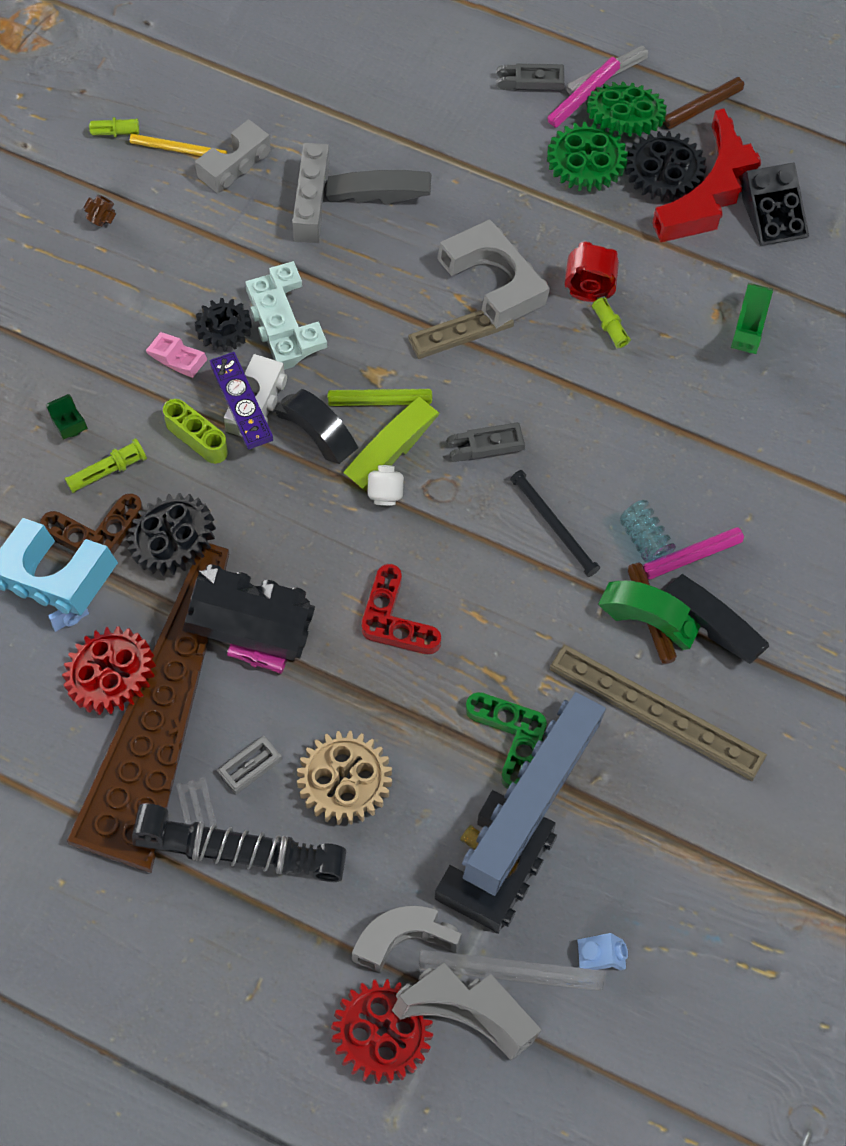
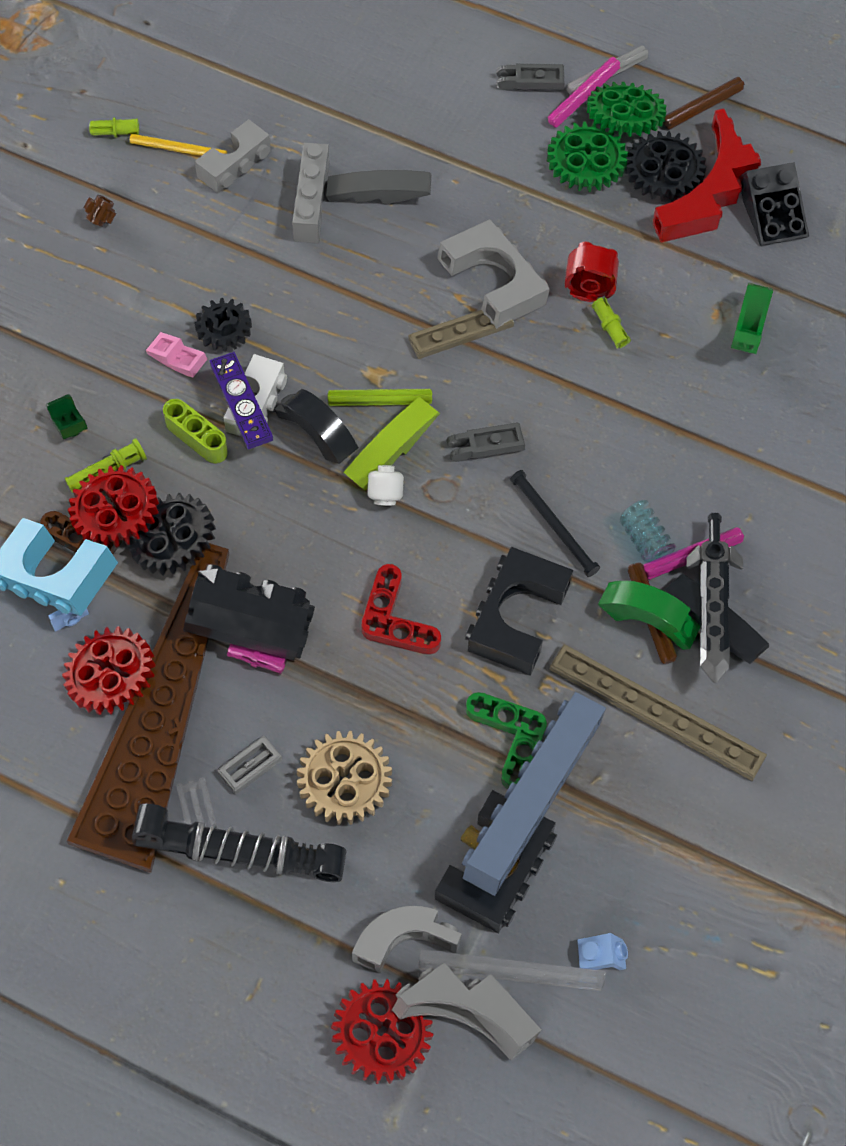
light aqua bracket [245,261,327,370] -> none
none -> red gear [68,465,159,548]
none -> black arch [465,547,573,676]
none -> sword [687,513,743,683]

